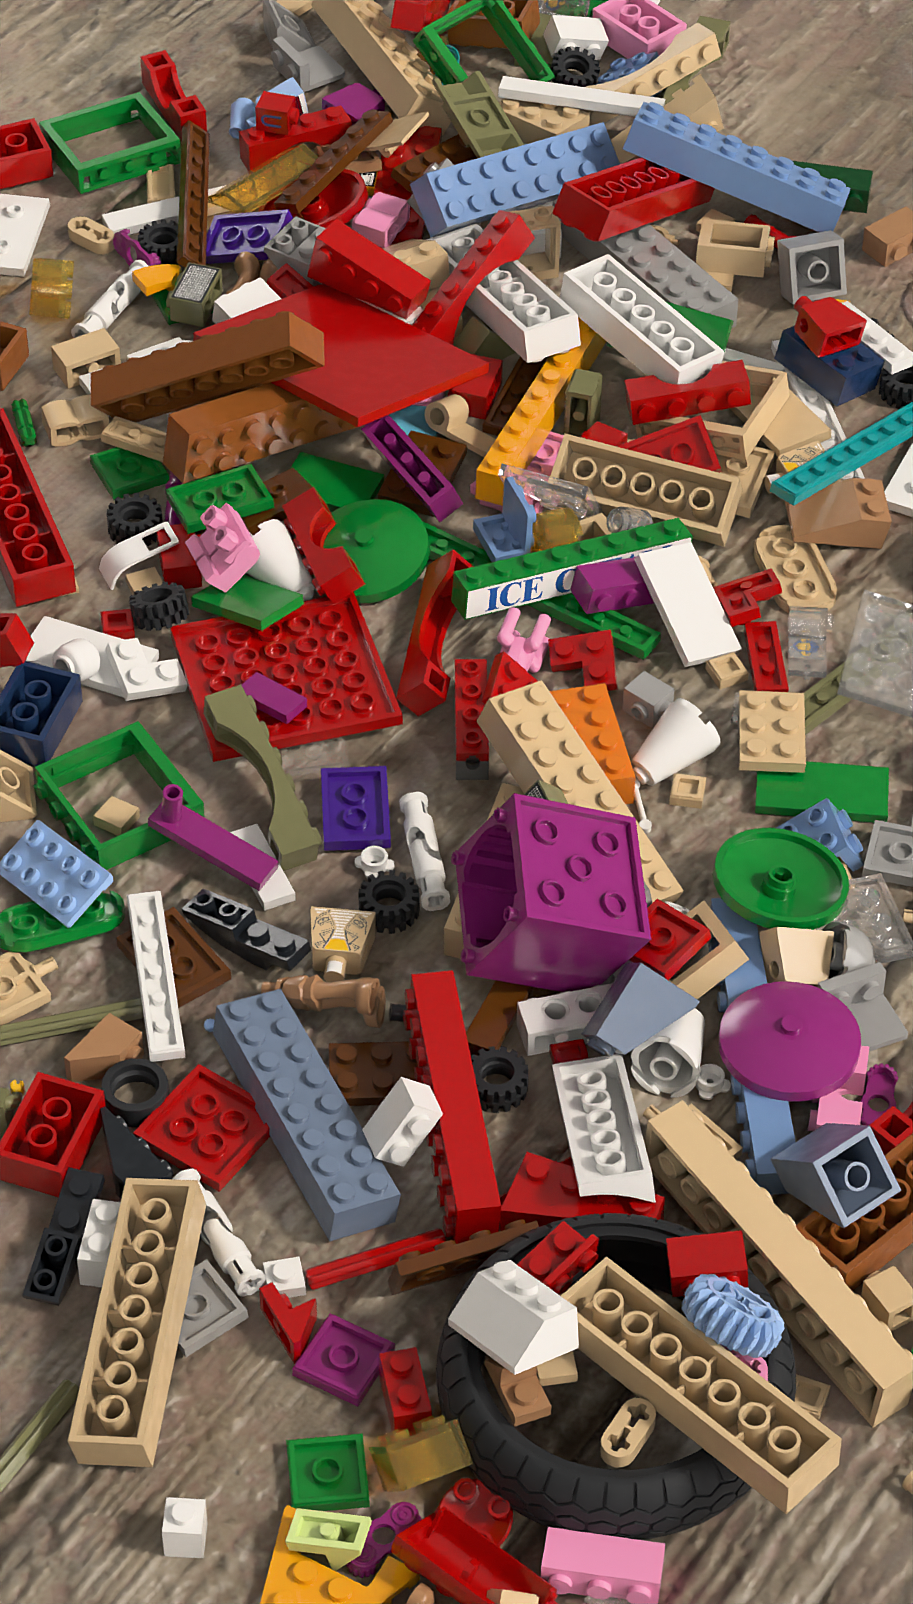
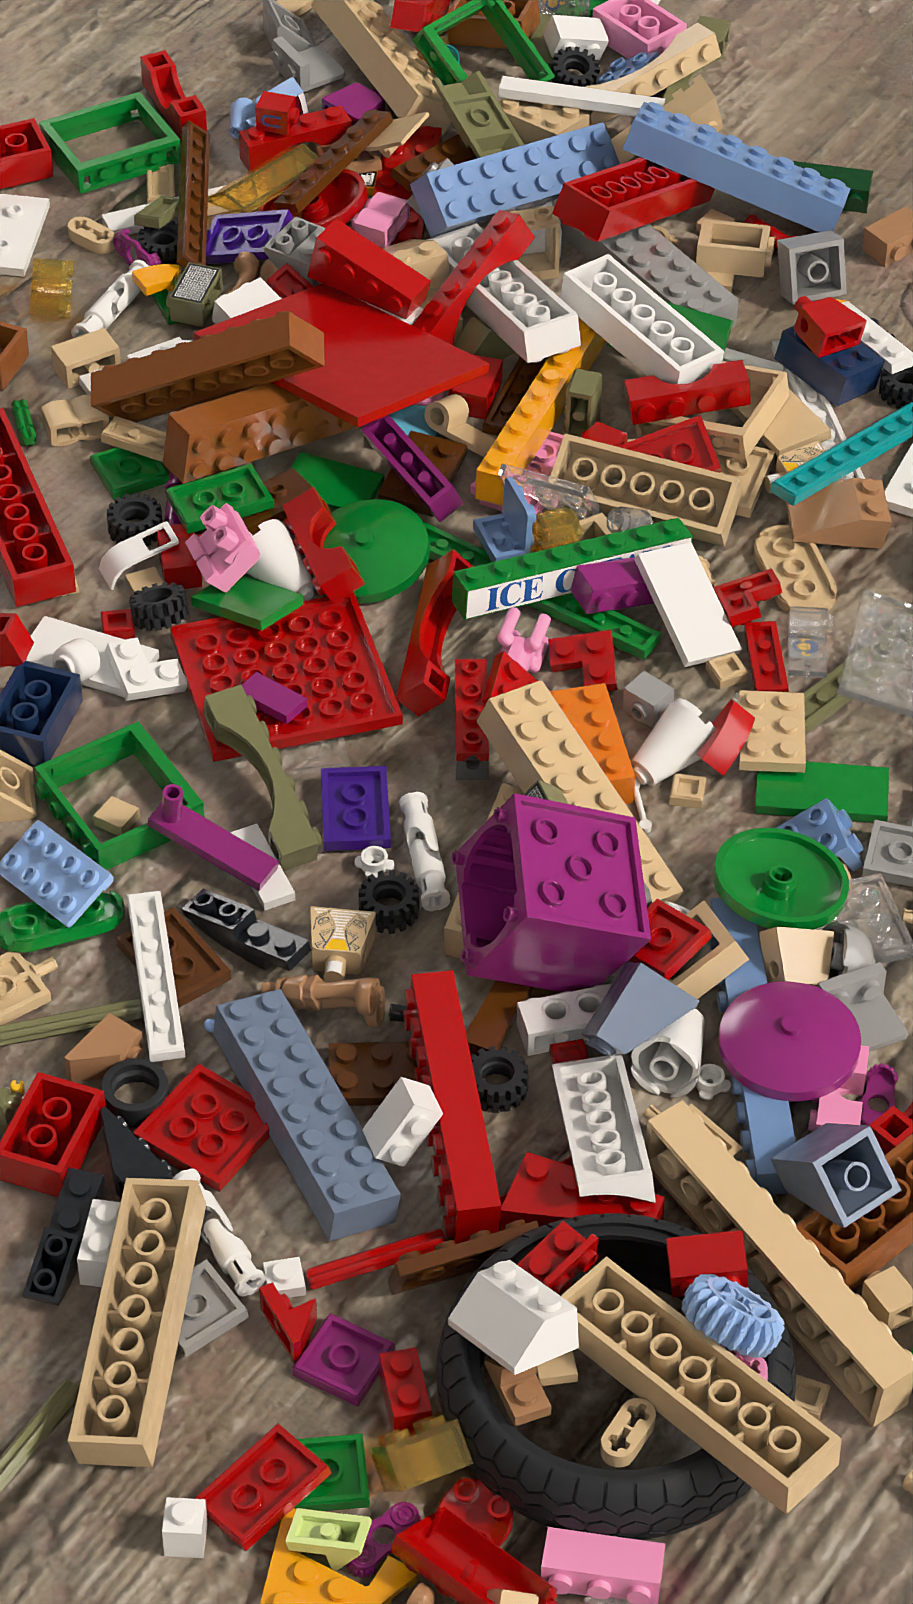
none -> olive tile [134,196,179,229]
none -> red tile [194,1423,331,1552]
none -> slope [696,699,755,776]

